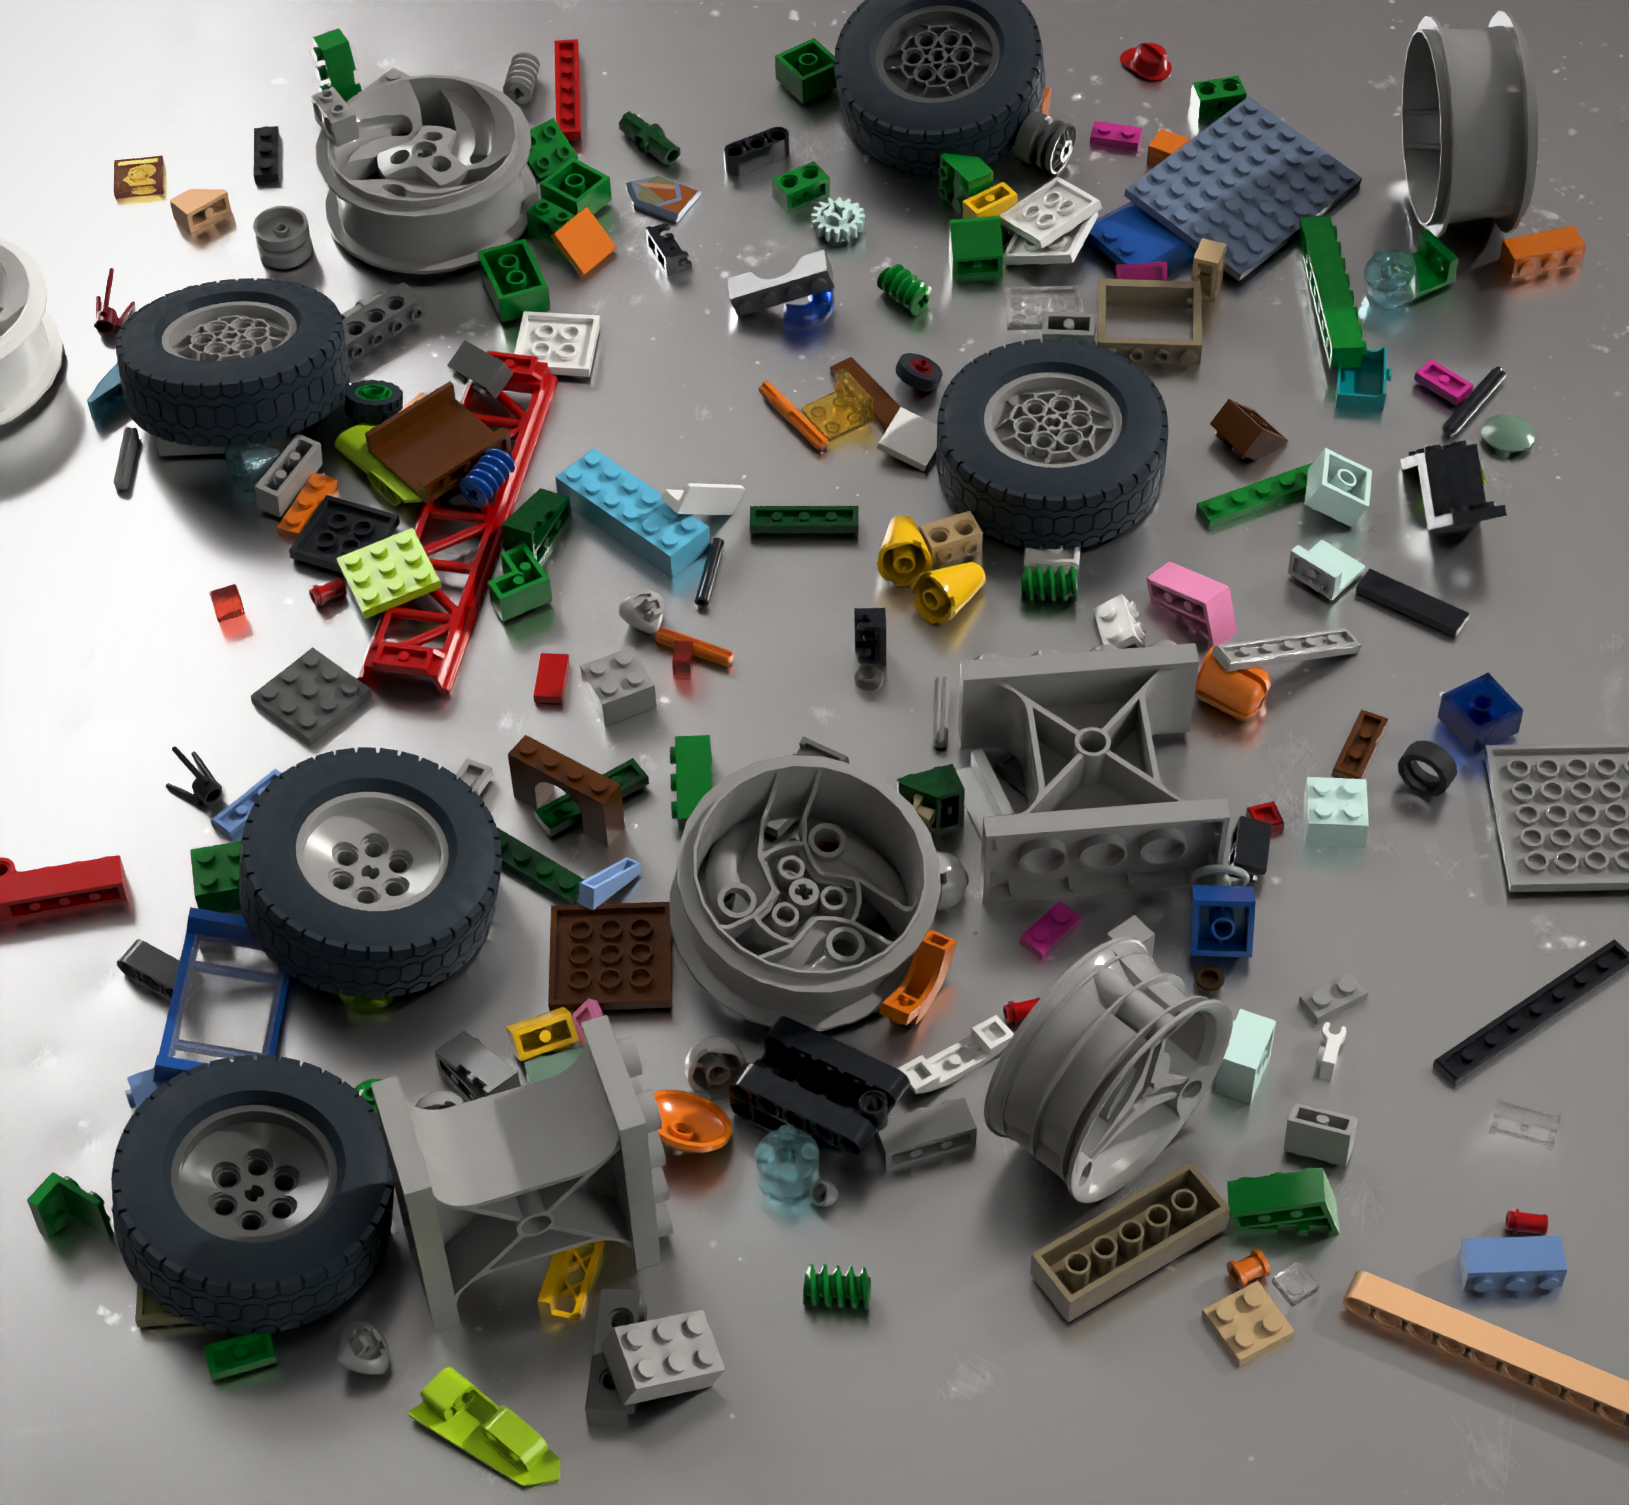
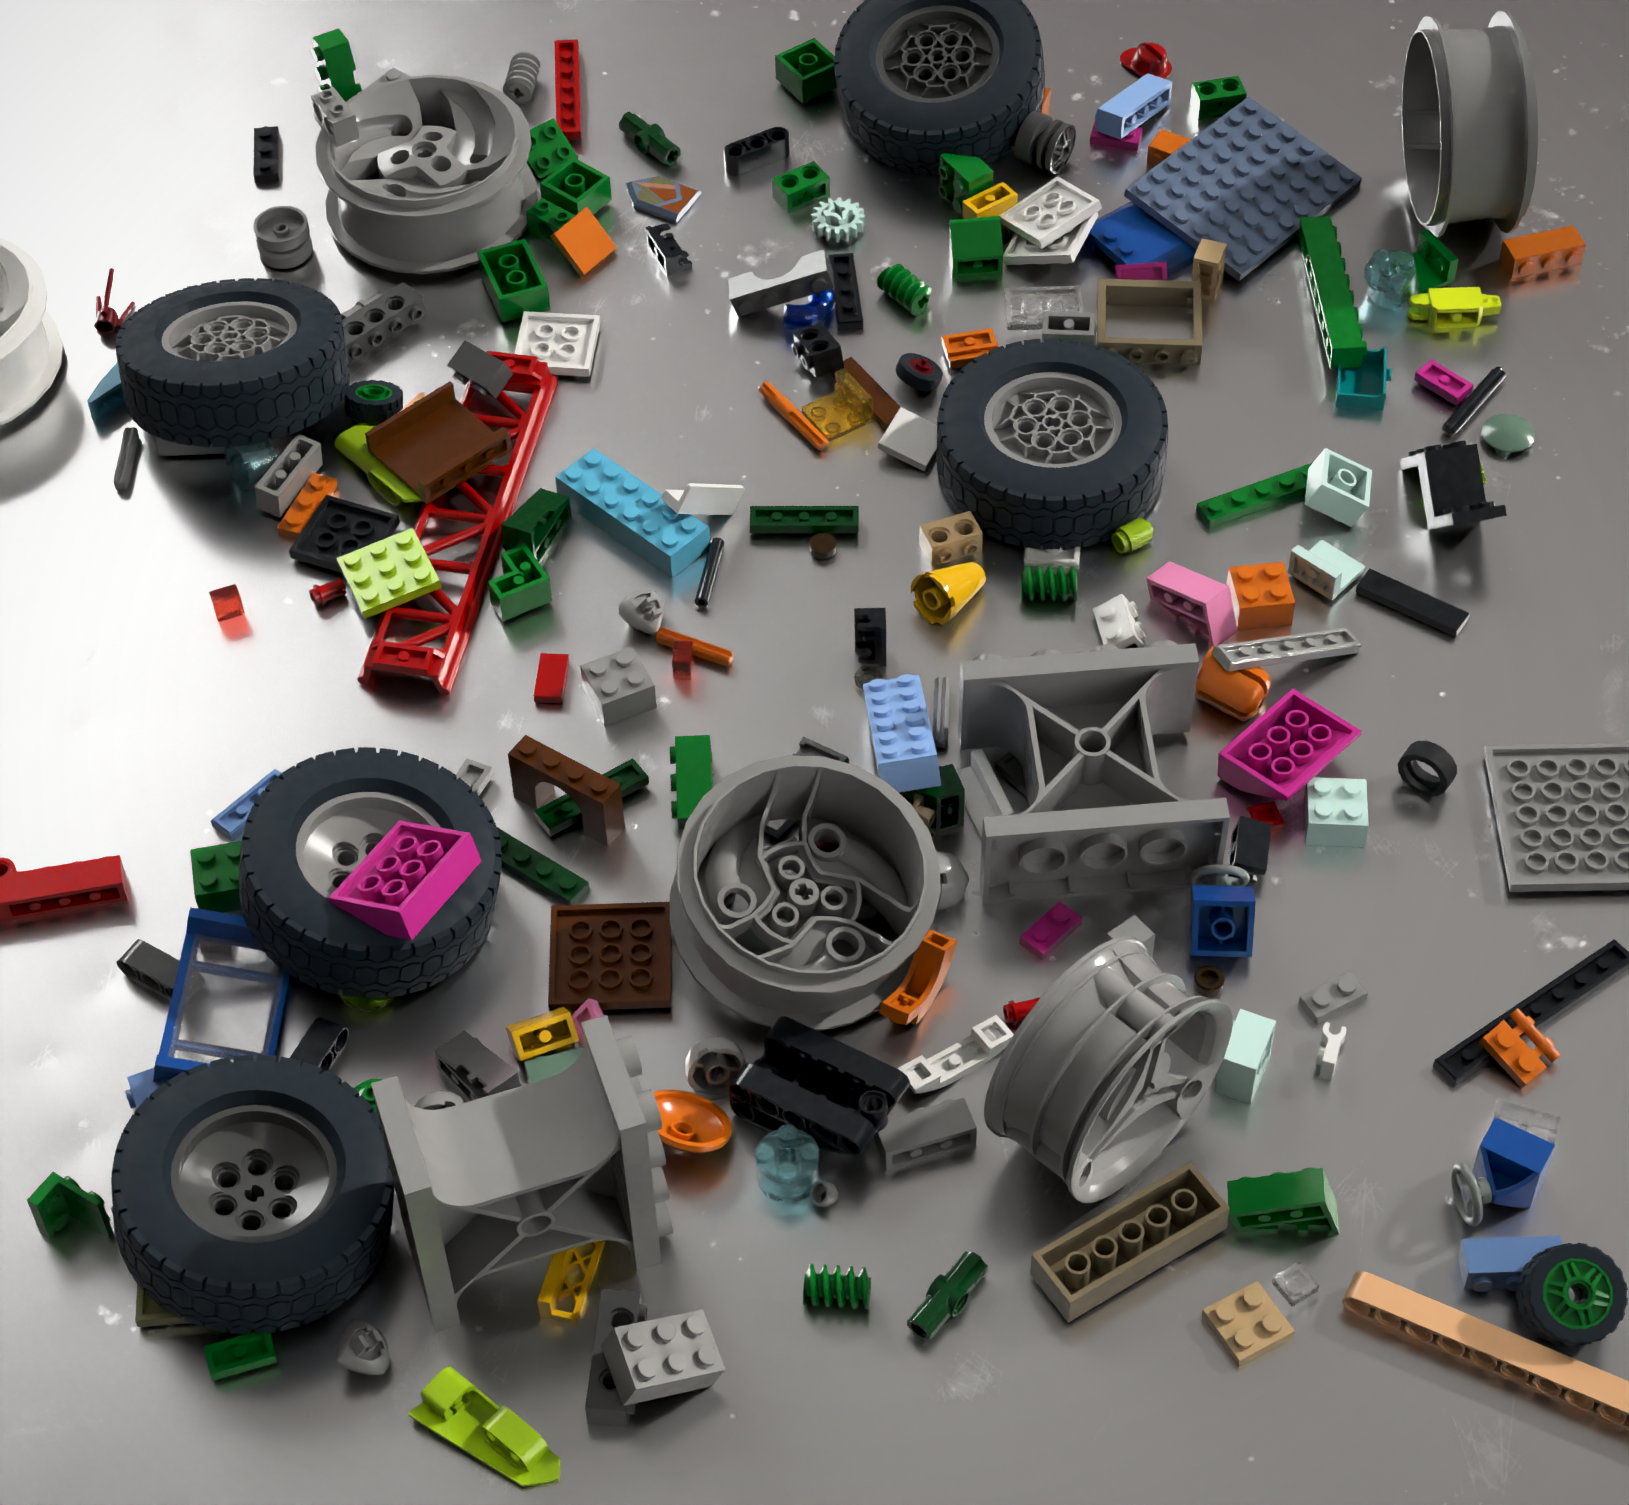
clear yellow tile [113,155,164,199] -> none
black plant [166,746,222,806] -> none
light nougat slope [170,189,231,233] -> none
dark grey plate [251,647,372,746] -> none
blue piece [460,448,515,508] -> none
light blue piece [579,857,641,910] -> none
yellow cone [877,515,932,587] -> none
reddish brown slope [1210,399,1288,460] -> none
orange bush [1227,1249,1270,1289] -> none
light grey brick [1283,1102,1358,1166] -> none
reddish brown tile [1331,709,1389,779] -> none
clear blue brick [1437,672,1524,755] -> none
red pin [1505,1208,1548,1235] -> none
none -> black beam [290,1017,349,1073]
none -> dark pink slope [328,820,481,940]
none -> black brick [792,323,844,378]
none -> dark brown tile [809,533,837,559]
none -> black tile [828,253,863,331]
none -> light blue brick [863,674,941,793]
none -> dark green piece [907,1251,988,1341]
none -> orange plate [942,328,998,369]
none -> light blue brick [1095,73,1173,139]
none -> lime brick [1111,517,1154,554]
none -> dark pink slope [1217,688,1362,801]
none -> orange brick [1227,562,1295,630]
none -> neon yellow hinge [1407,287,1501,328]
none -> blue piece [1451,1117,1555,1226]
none -> orange plate [1479,1008,1561,1089]
none -> wheel [1516,1243,1628,1346]

